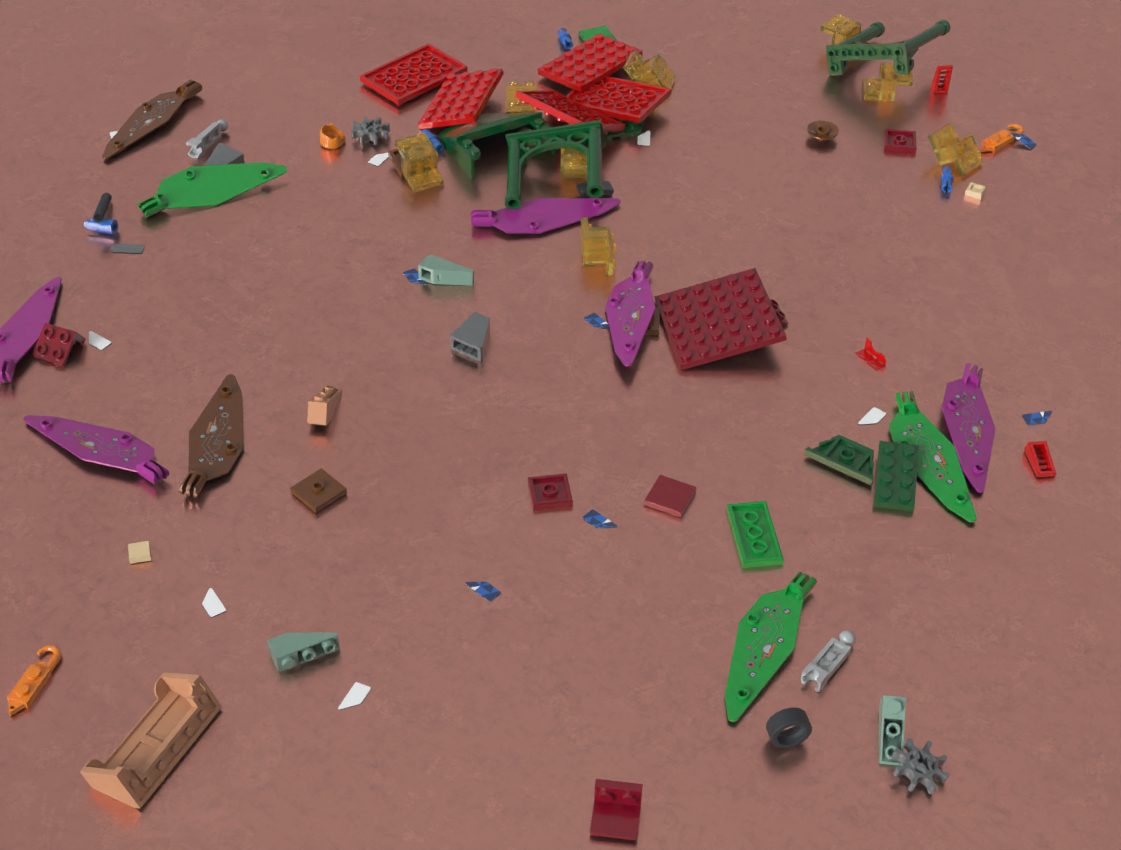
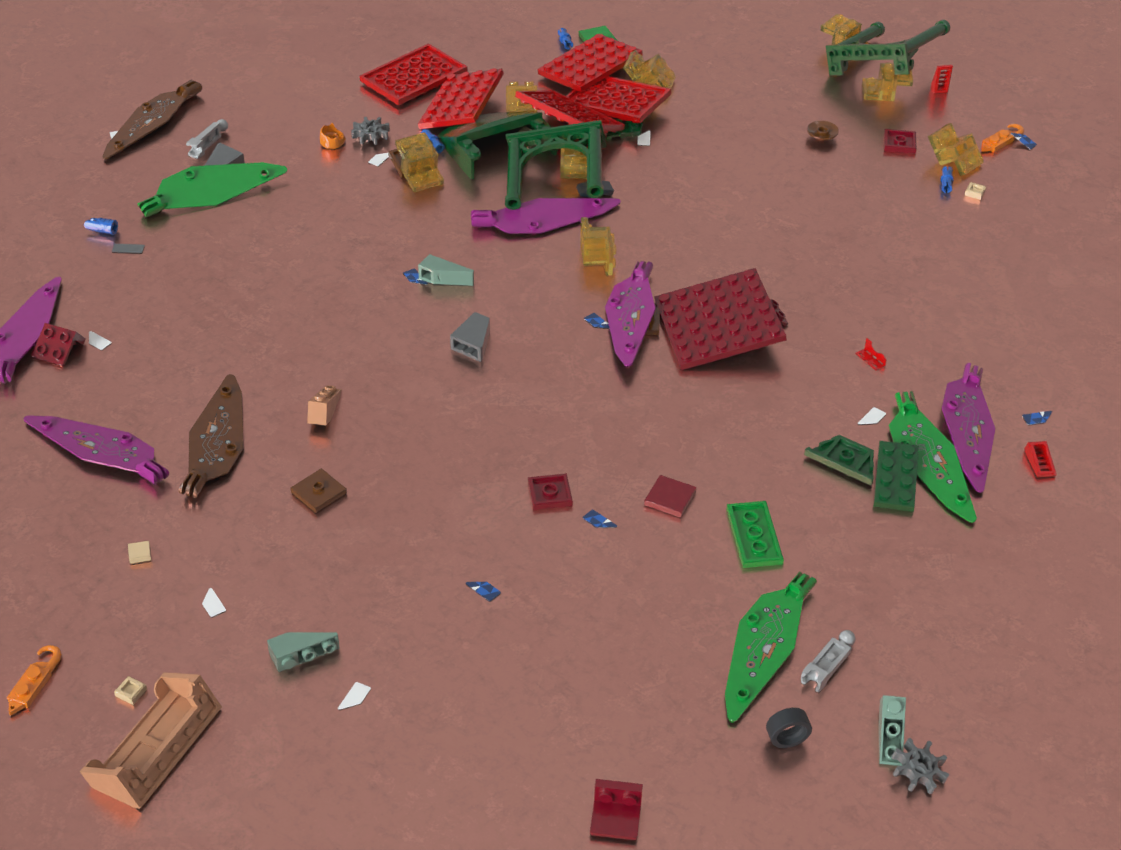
black piece [93,193,112,223] -> none
none -> tan tile [114,676,147,705]

